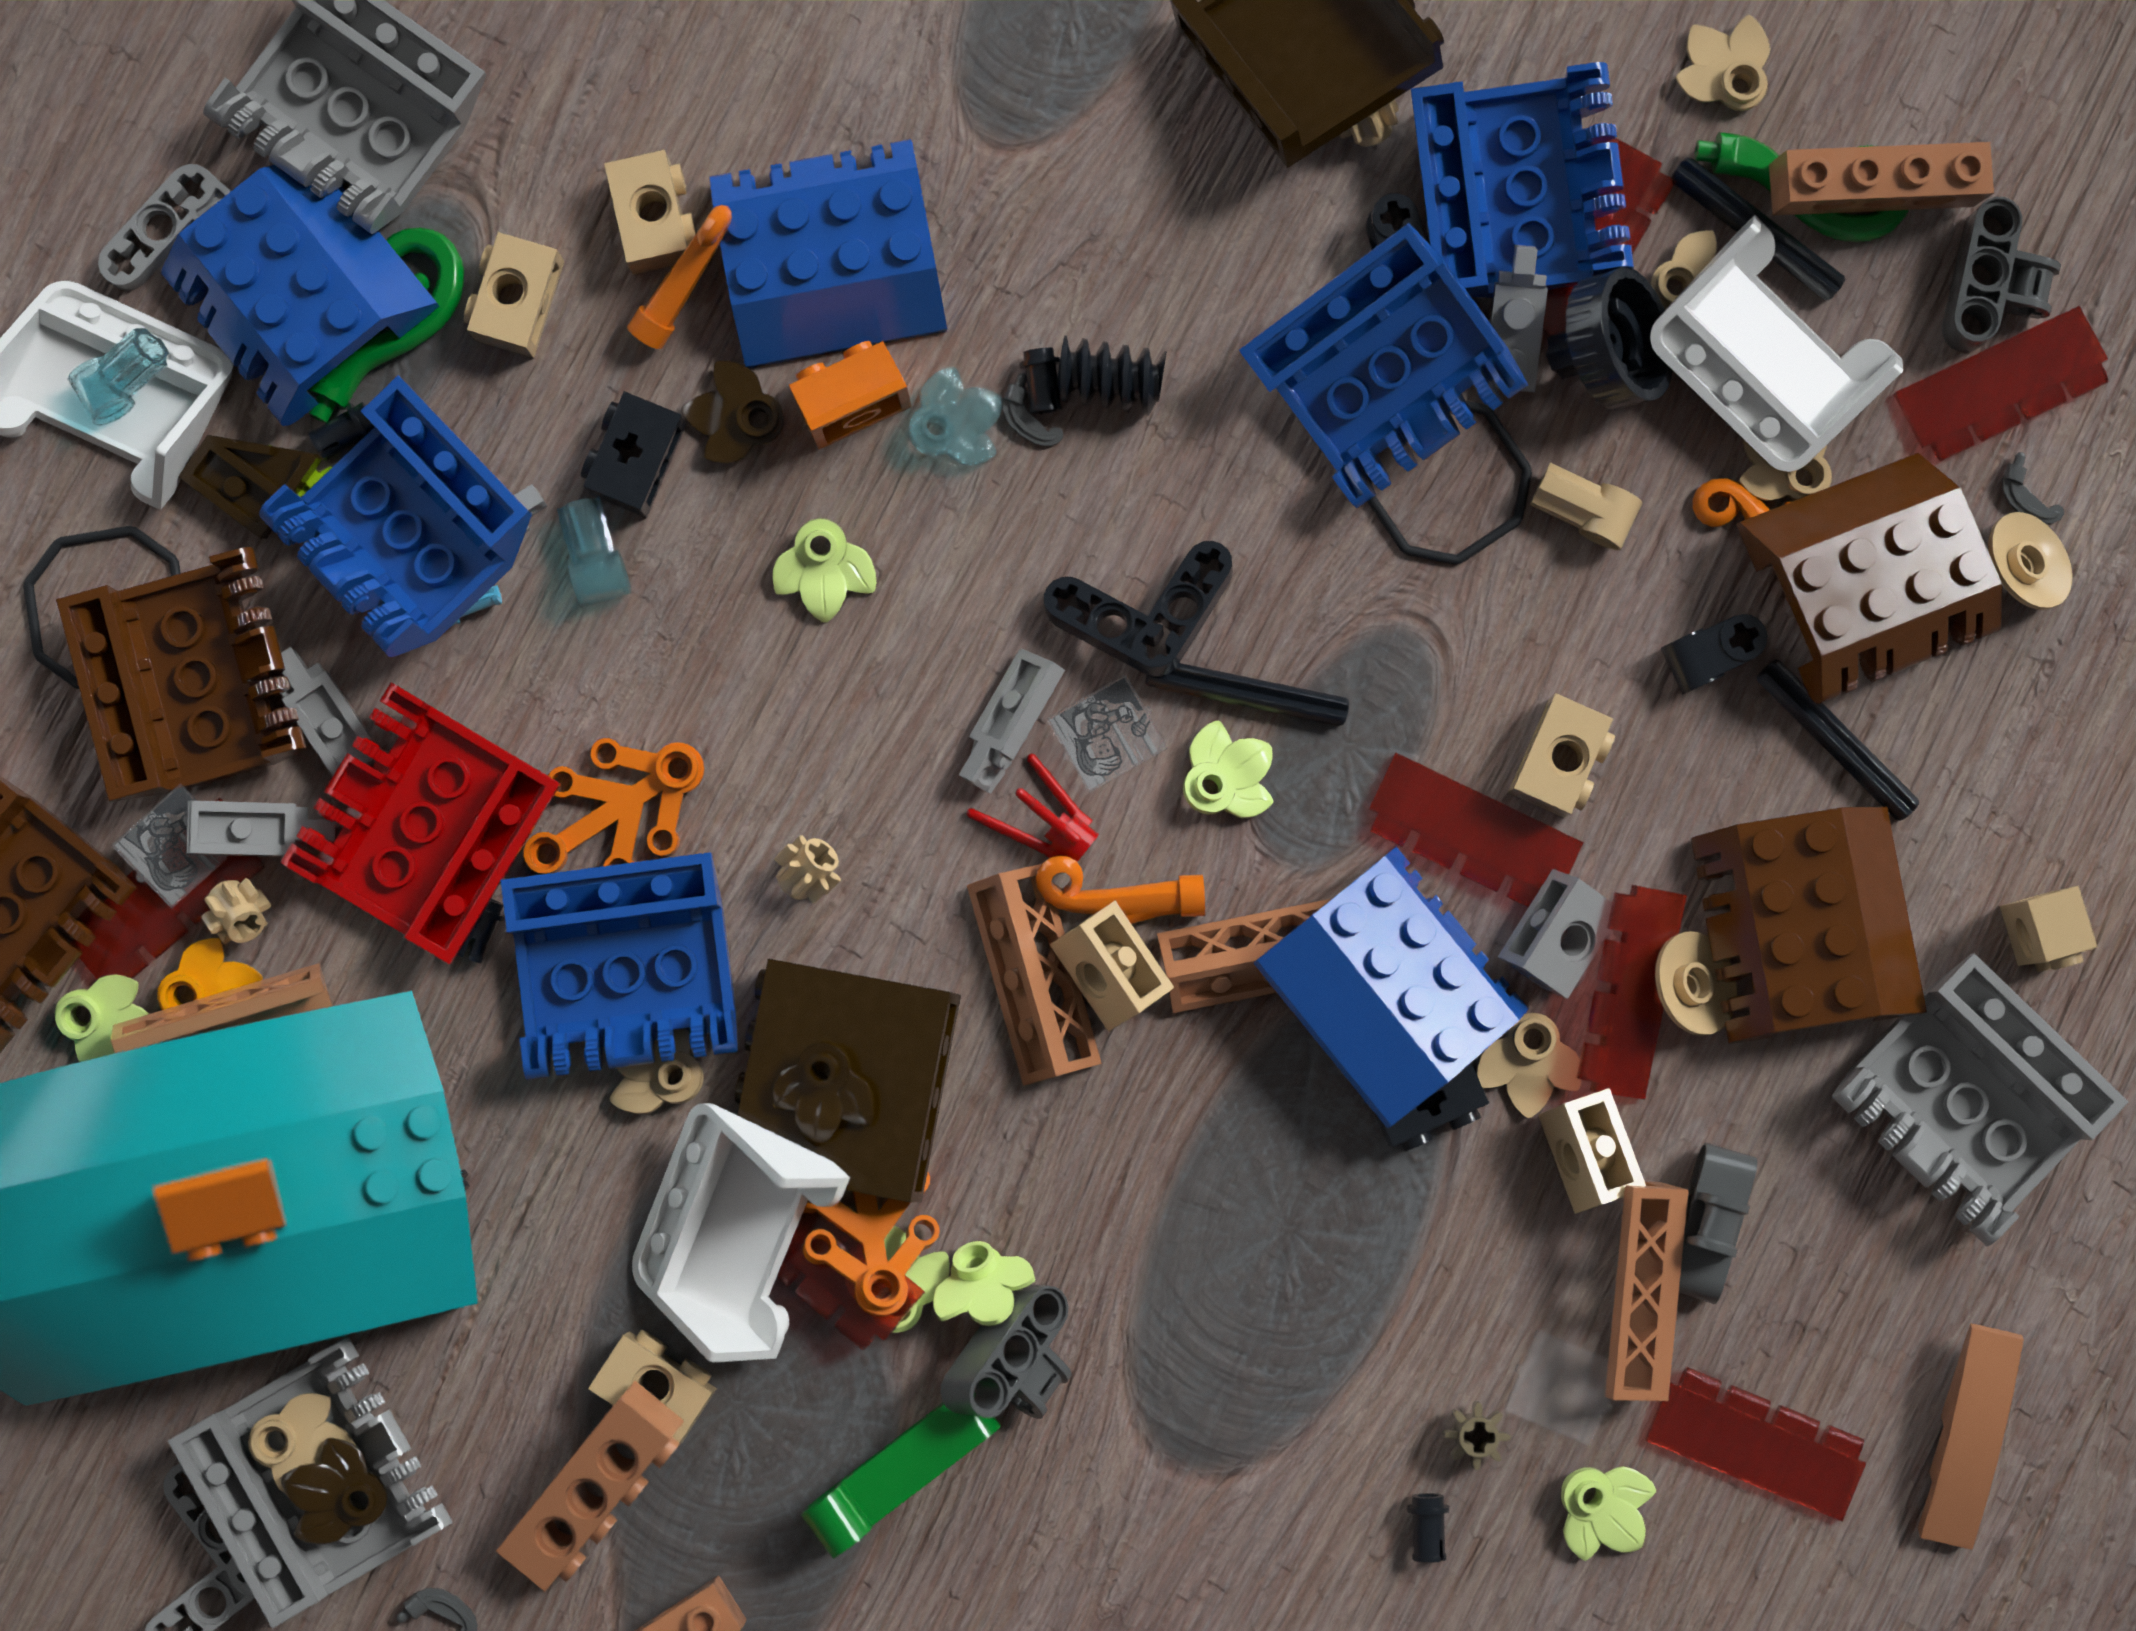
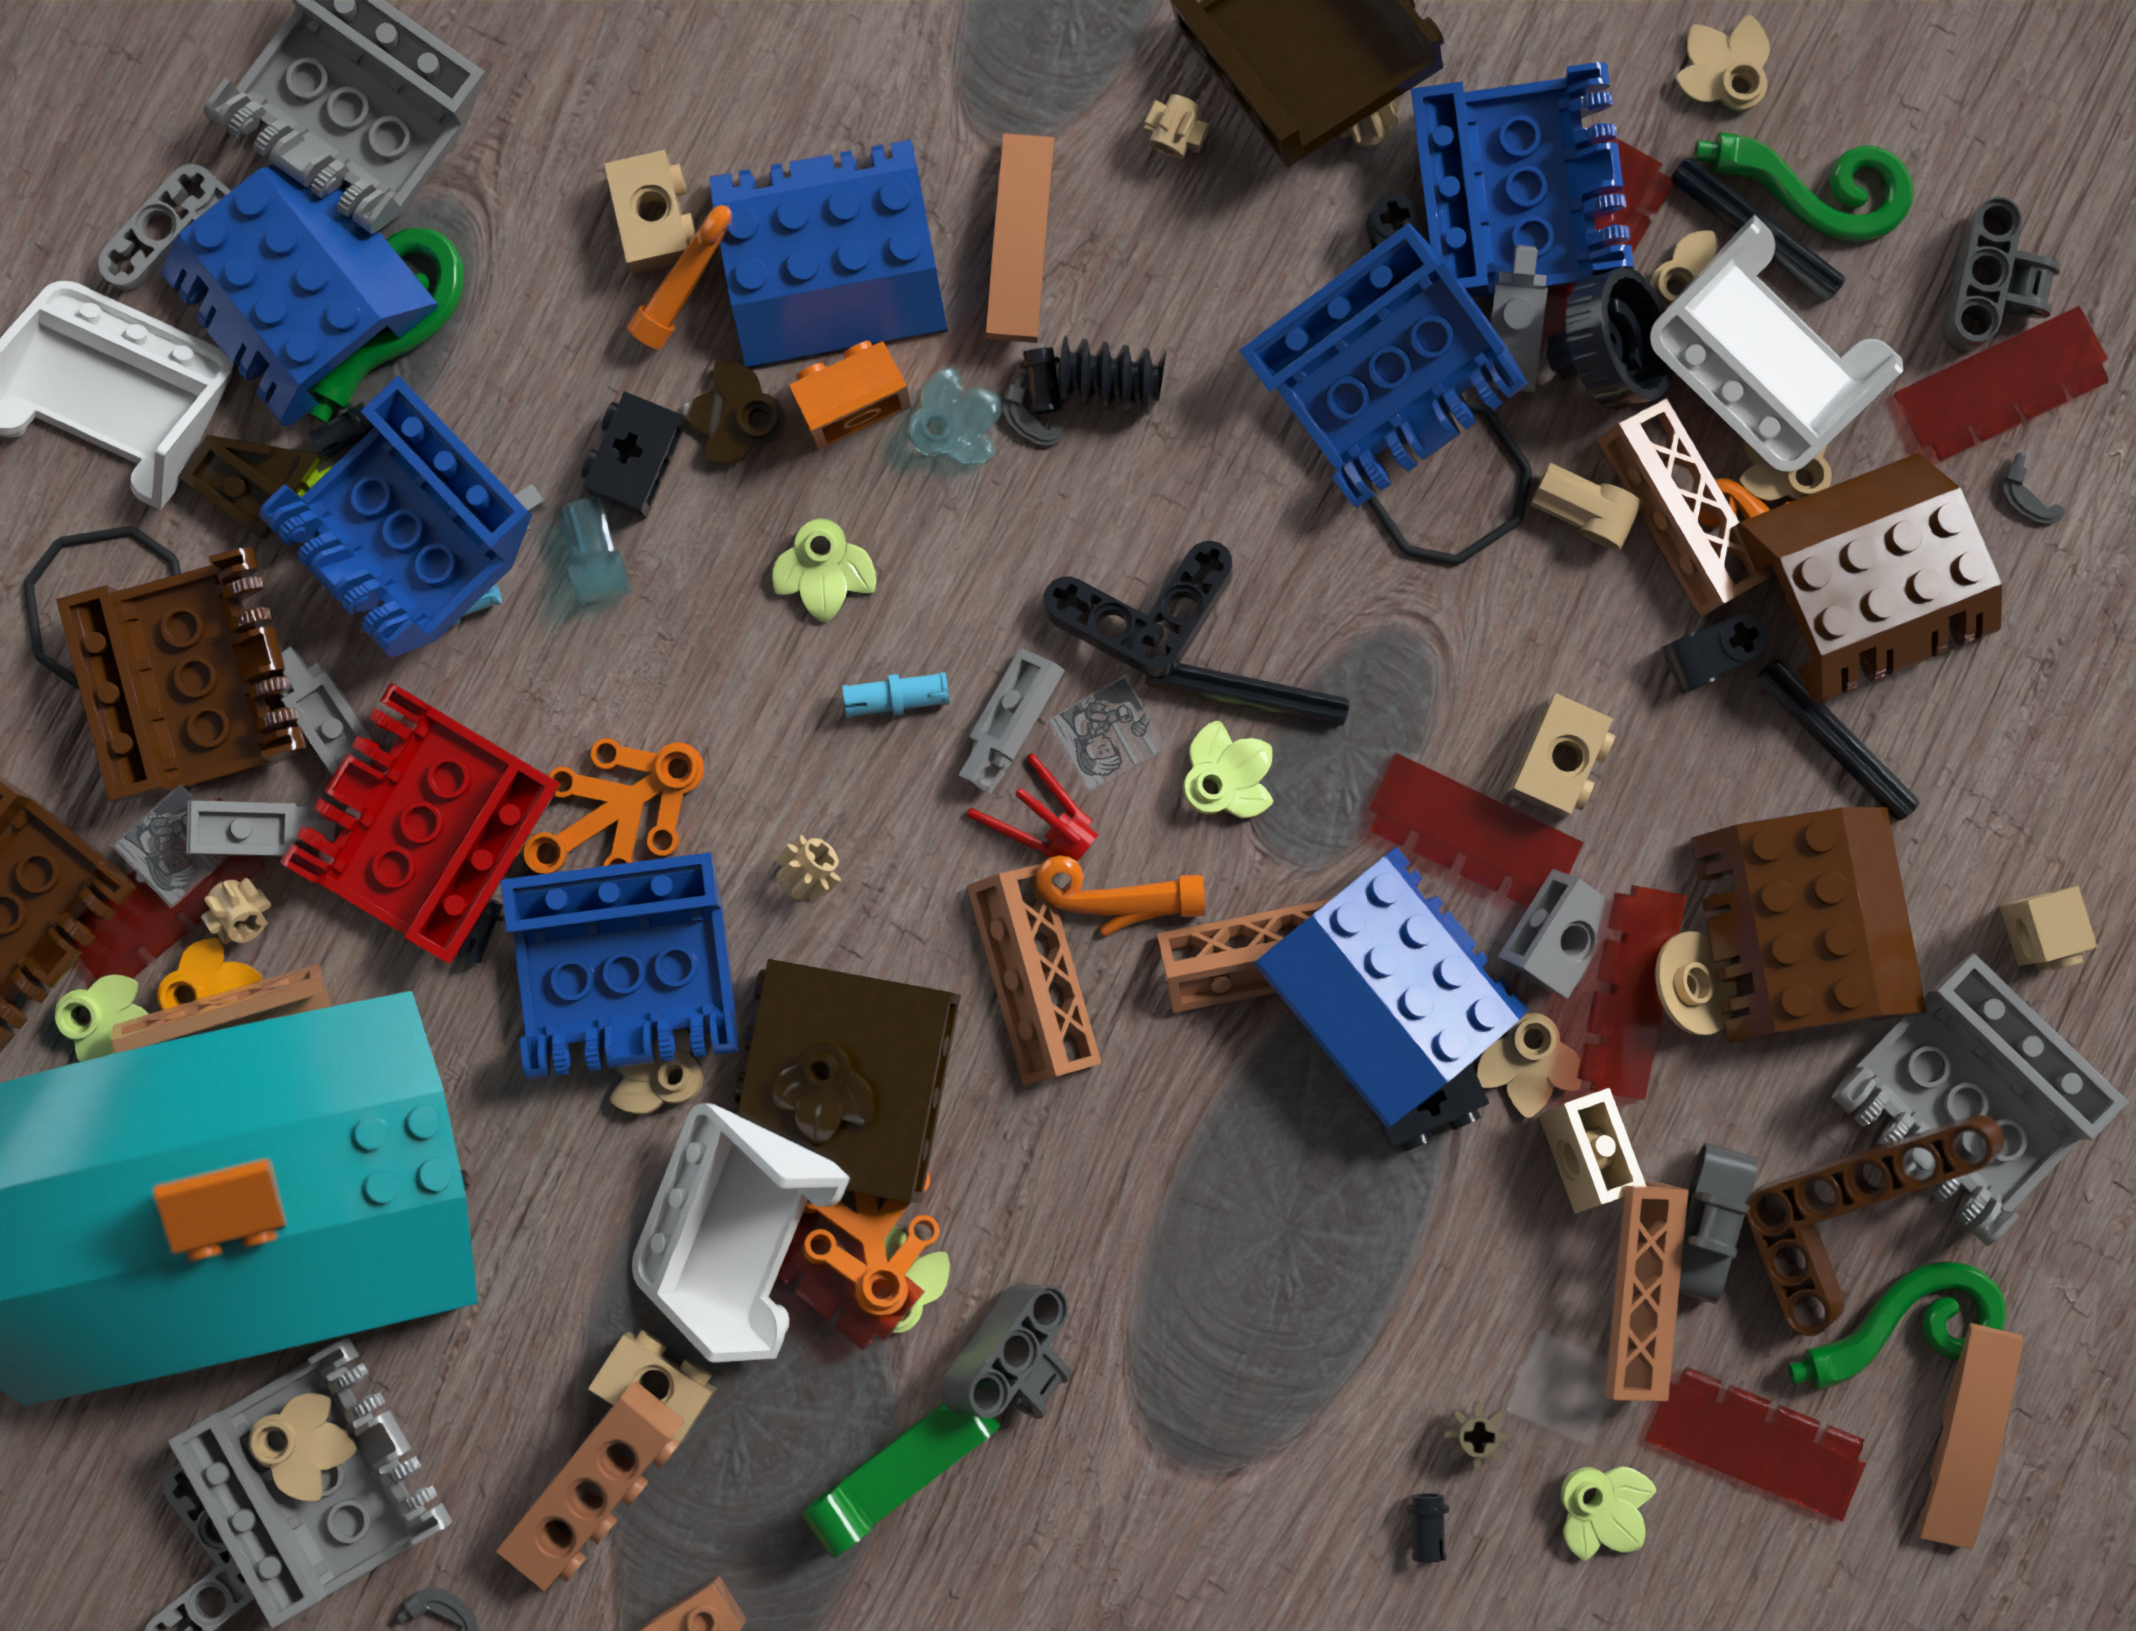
clear light blue piece [68,328,169,426] -> none
dark brown plate [281,1438,388,1544] -> none
tan brick [464,232,565,358] -> none
yellowish green plate [934,1241,1035,1326] -> none
tan brick [1050,901,1174,1031] -> none
nougat brick [1769,142,1994,215] -> none
tan dish [1988,512,2072,610] -> none
none -> medium azure pin [842,671,950,719]
none -> nougat slope [986,133,1054,343]
none -> tan gear [1144,94,1210,159]
none -> nougat fence [1597,398,1771,618]
none -> reddish brown beam [1746,1115,2005,1336]
none -> green plant [1788,1261,2006,1391]

